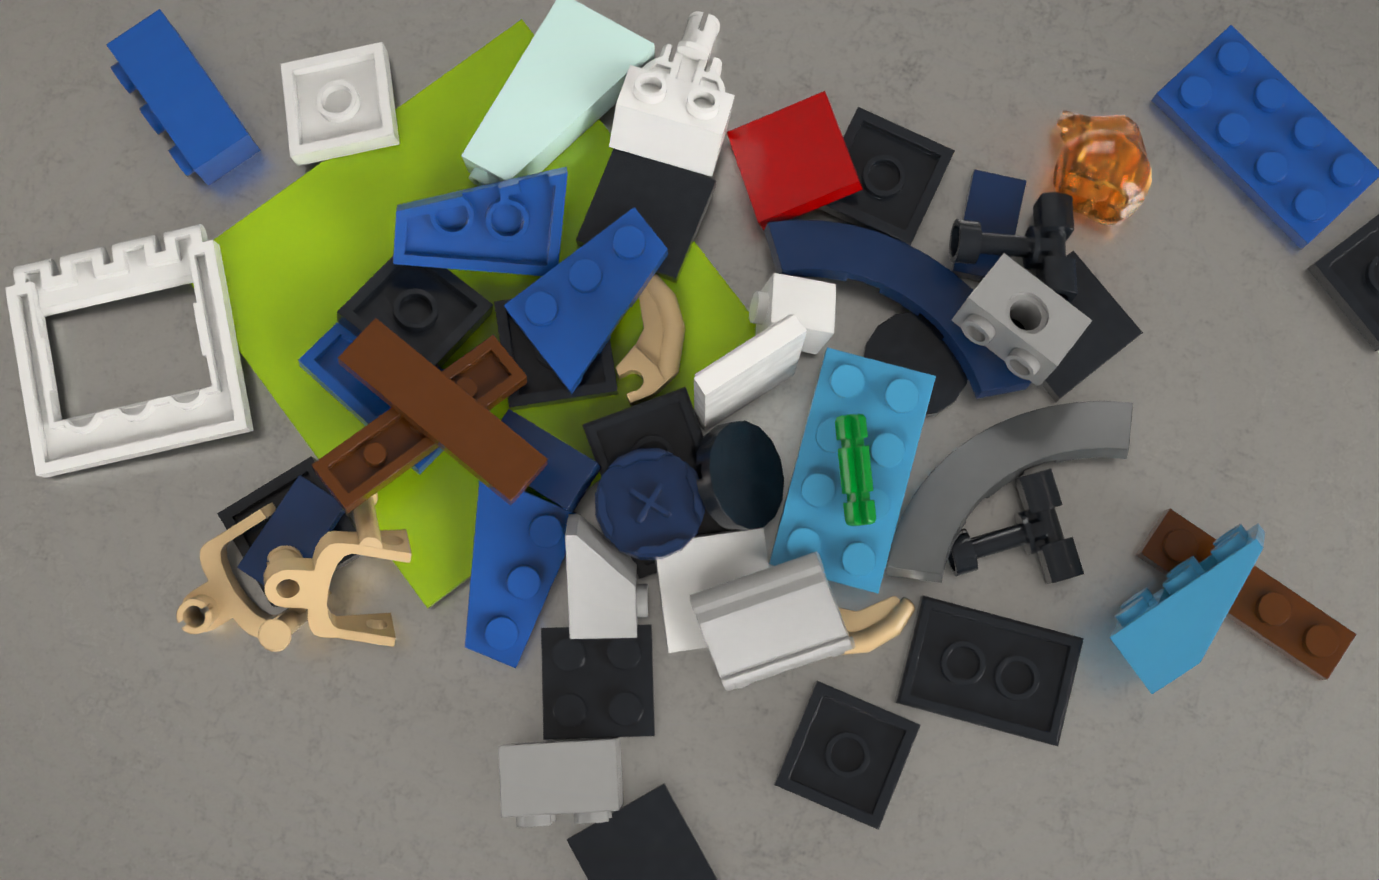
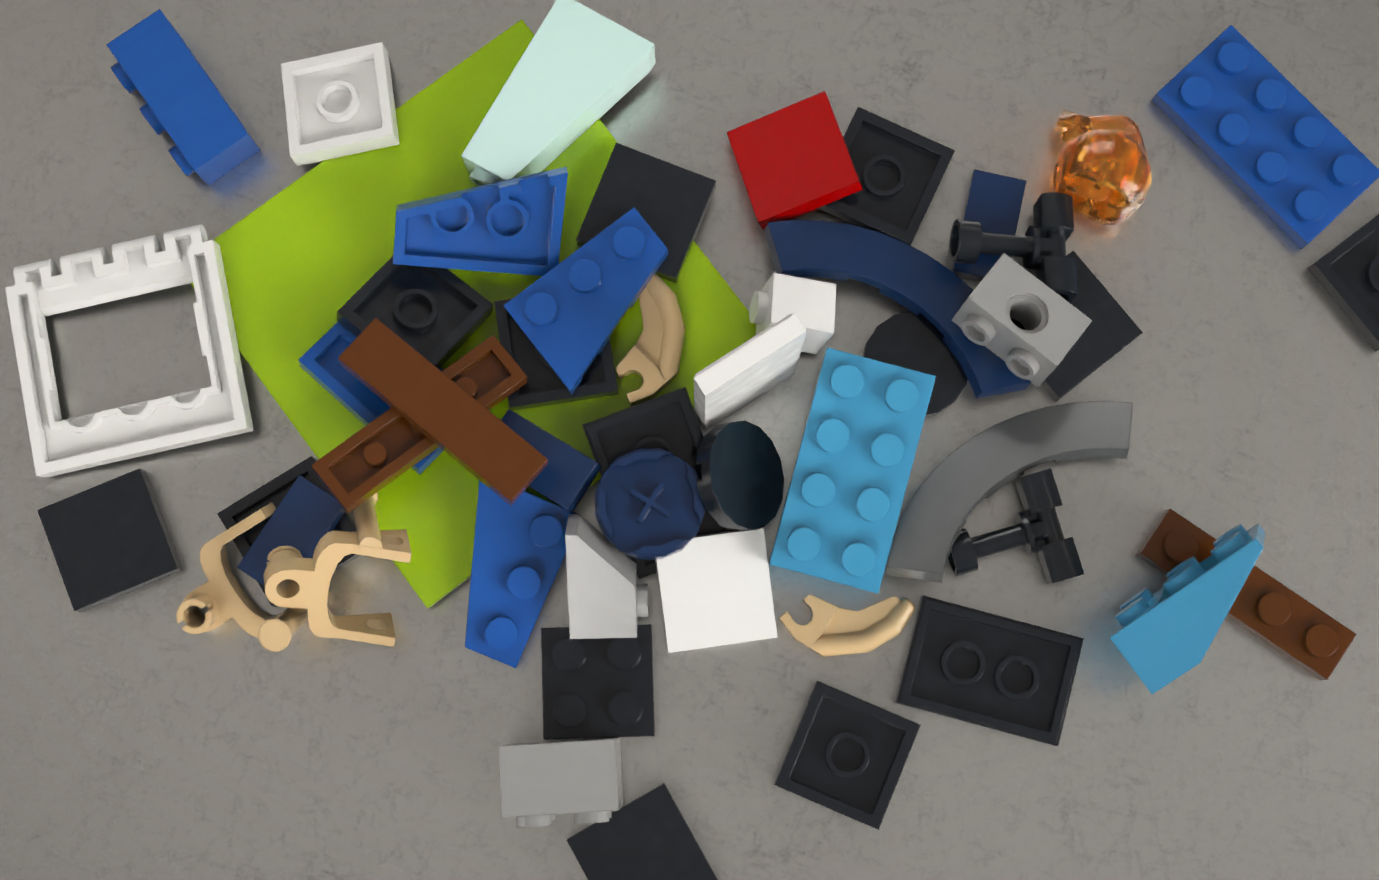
white brick [609,11,735,177] -> none
piece [690,551,855,691] -> none
green axle [835,414,876,526] -> none
none -> black tile [37,468,183,612]

